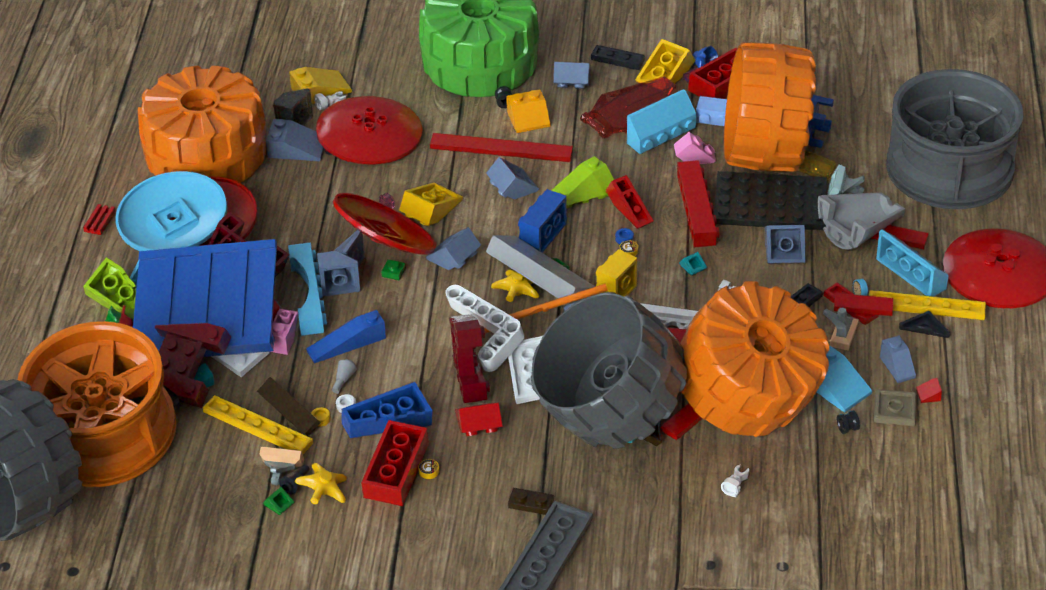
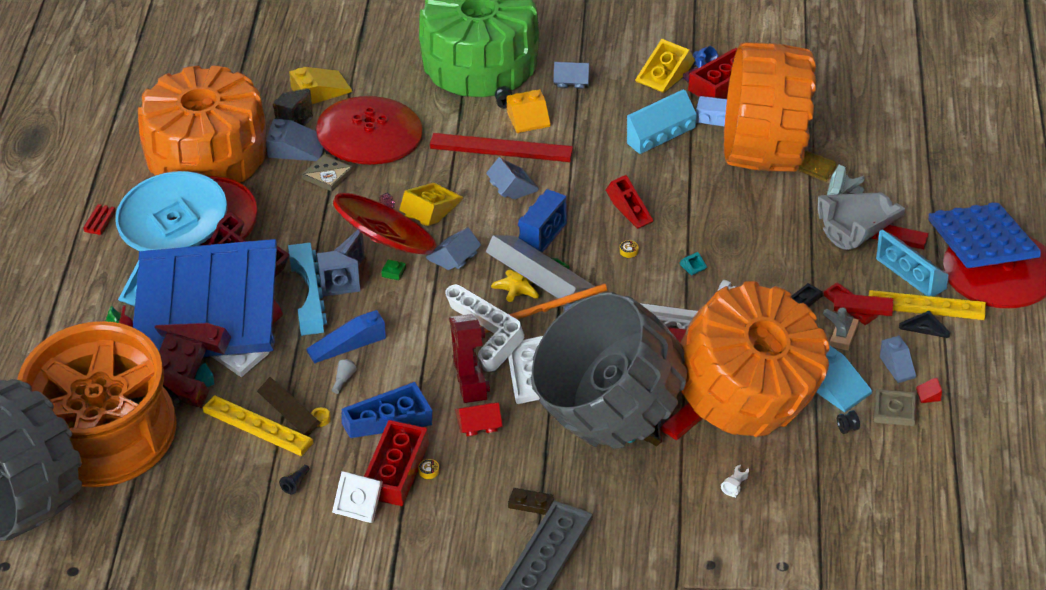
lime wedge [83,257,137,321] -> none
light nougat piece [260,447,304,486] -> none
green slope [263,487,295,515] -> none
bright pink slope [270,309,298,355] -> none
yellow animal [295,463,347,504] -> none
white piece [314,91,346,110] -> none
white tile [336,394,356,413] -> none
lime wedge [551,156,614,208] -> none
clear red windscreen [580,76,676,139] -> none
black plate [591,45,645,70] -> none
yellow brick [596,249,637,297] -> none
blue tile [615,228,634,245] -> none
bright pink slope [674,132,716,164] -> none
red brick [677,160,719,248] -> none
pearl dark grey plate [714,171,827,231] -> none
sand blue slope [765,225,805,263] -> none
blue panel [808,95,834,148] -> none
tile [853,279,868,296] -> none
dark grey wheel [886,69,1023,209] -> none
none -> tile [302,155,353,191]
none -> white tile [332,471,383,523]
none -> blue plate [928,203,1041,268]

